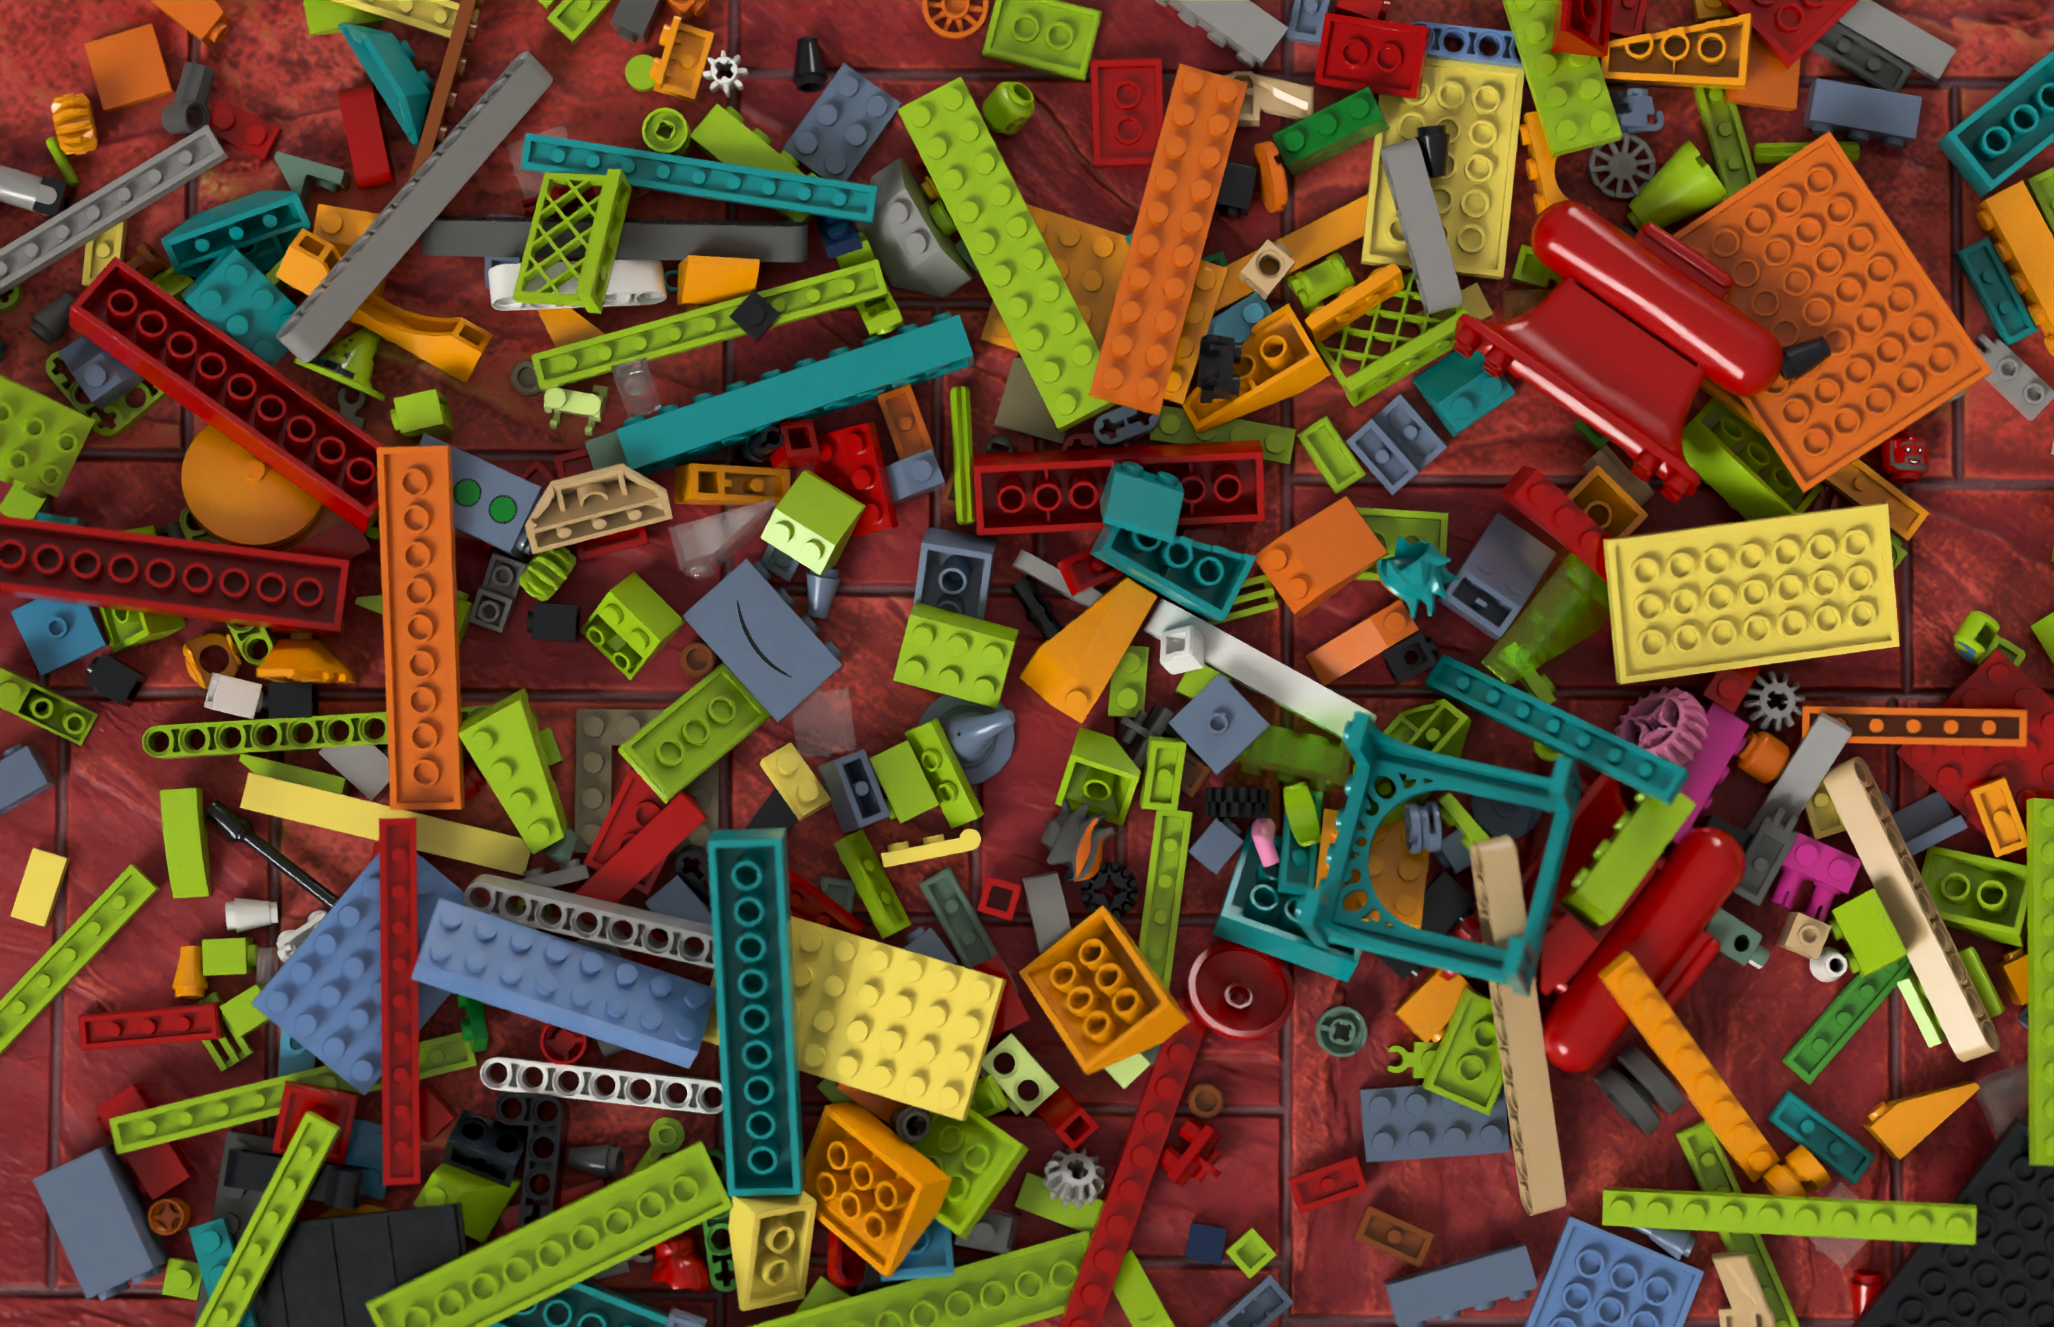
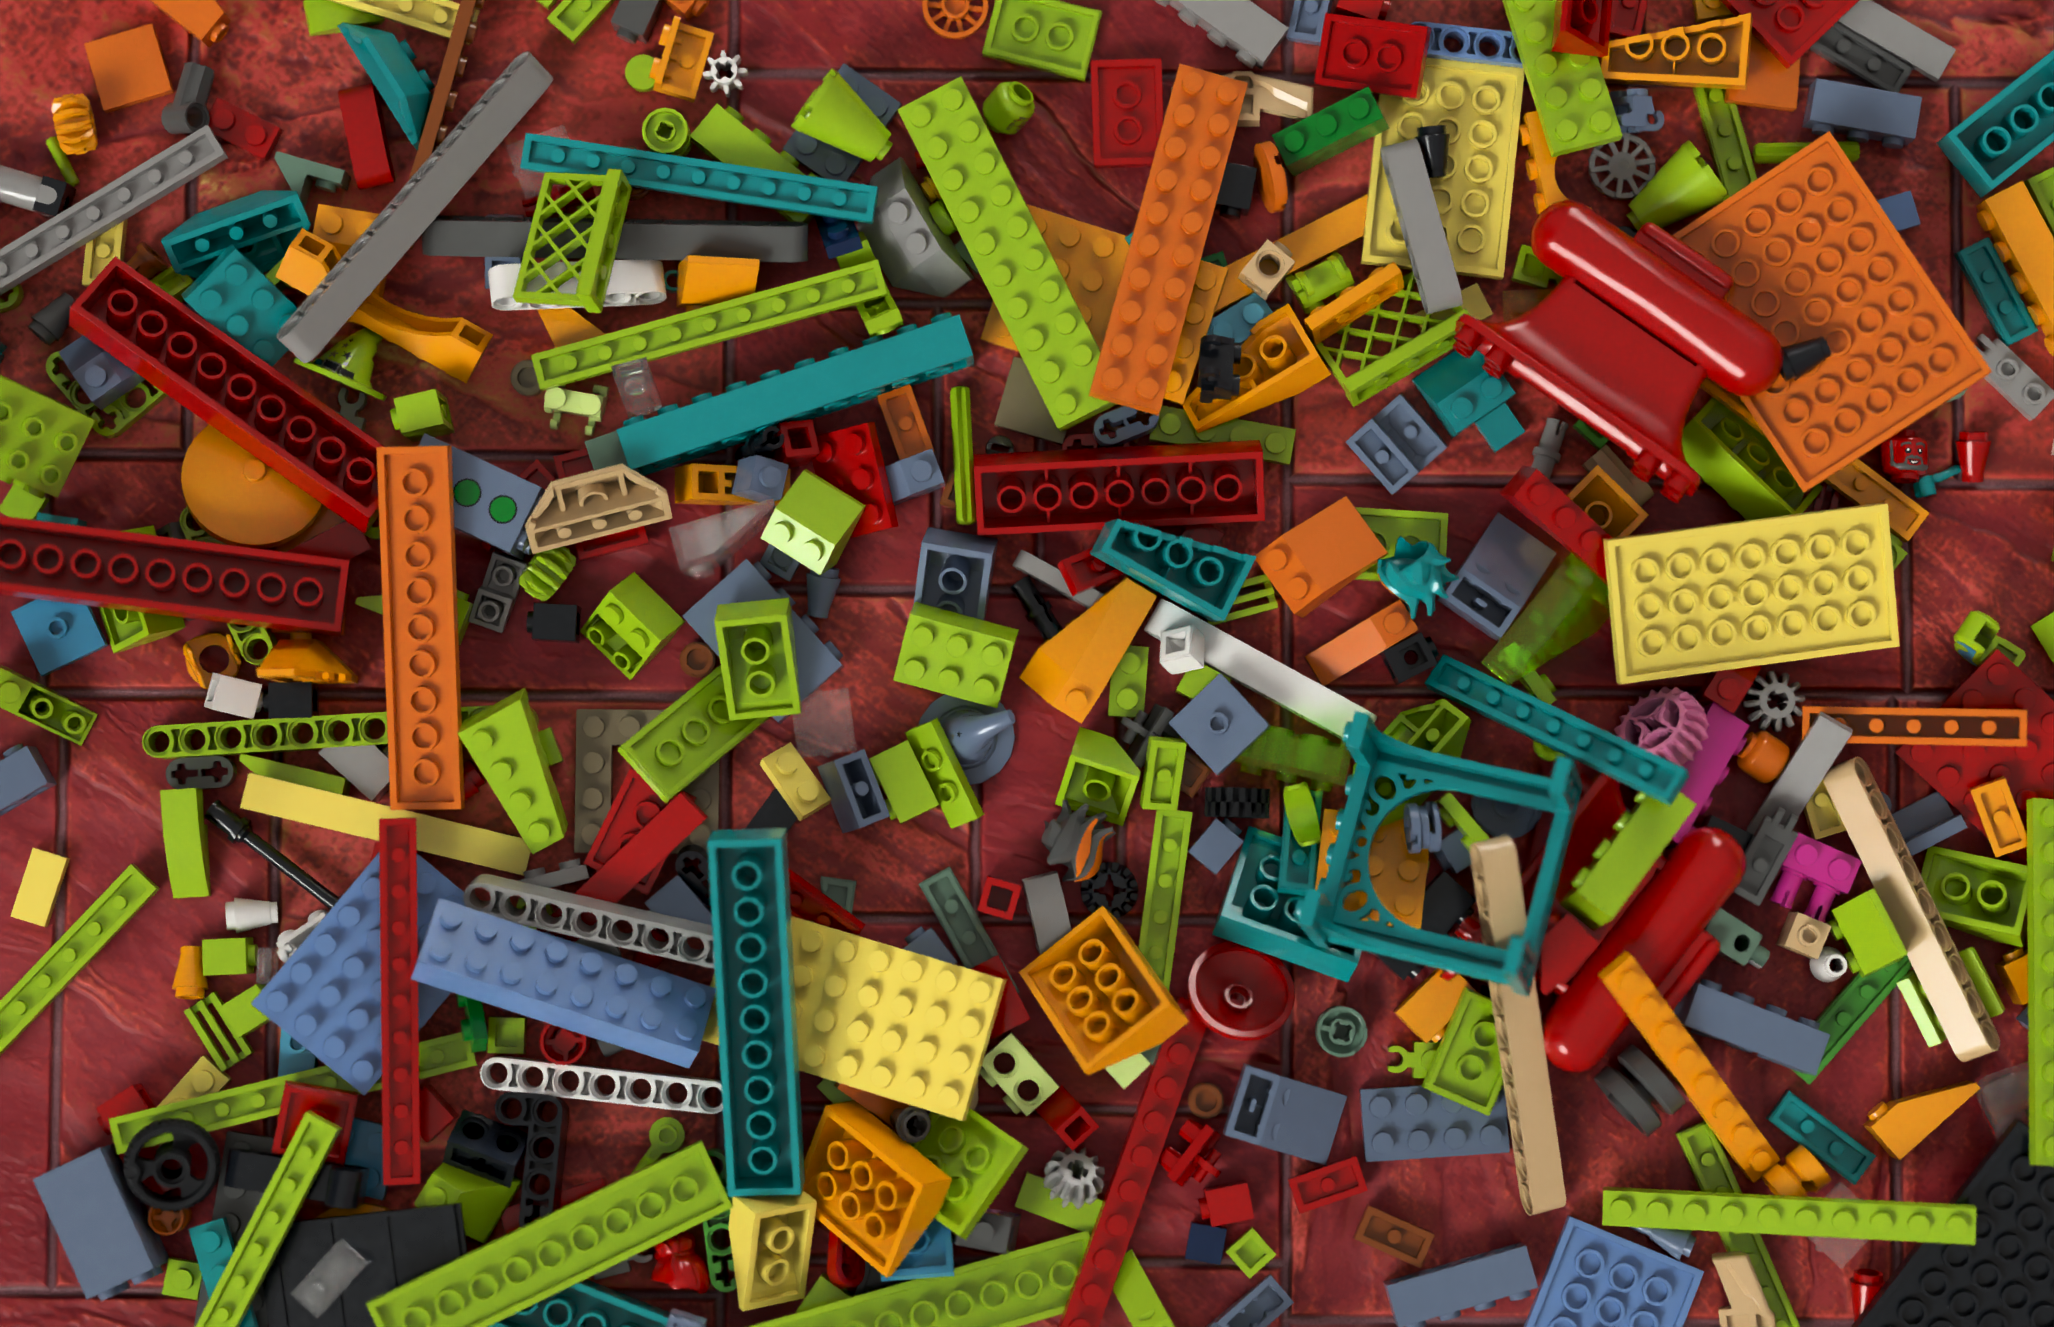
red tile [78,1002,224,1051] -> none
black brick [84,653,148,707] -> none
sand green tile [542,828,578,863] -> none
dark grey cone [568,1143,624,1179] -> none
black plate [729,290,781,342] -> none
black cone [793,37,828,93] -> none
lime plate [834,829,912,939] -> none
light yellow plate [881,829,981,868] -> none
lime tile [970,1074,1010,1118] -> none
teal slope [1100,461,1184,543] -> none
bright pink arm [1251,818,1280,868] -> none
lime tile [1296,415,1366,495] -> none
none -> black wheel [124,1118,221,1211]
none -> light yellow plate [157,1055,232,1107]
none -> dark grey beam [166,755,237,789]
none -> clear plate [291,1238,369,1318]
none -> lime tile [488,1017,527,1054]
none -> lime slope [714,598,802,721]
none -> sand blue brick [732,455,789,504]
none -> lime cone [791,68,893,163]
none -> red brick [1198,1180,1255,1227]
none -> sand blue slope [1222,1063,1347,1165]
none -> teal tile [1475,403,1526,453]
none -> light grey pin [1531,418,1569,480]
none -> sand blue wedge [1673,979,1830,1076]
none -> medium blue tile [1877,190,1921,232]
none -> teal hand [1913,465,1961,498]
none -> red cone [1955,431,1992,482]

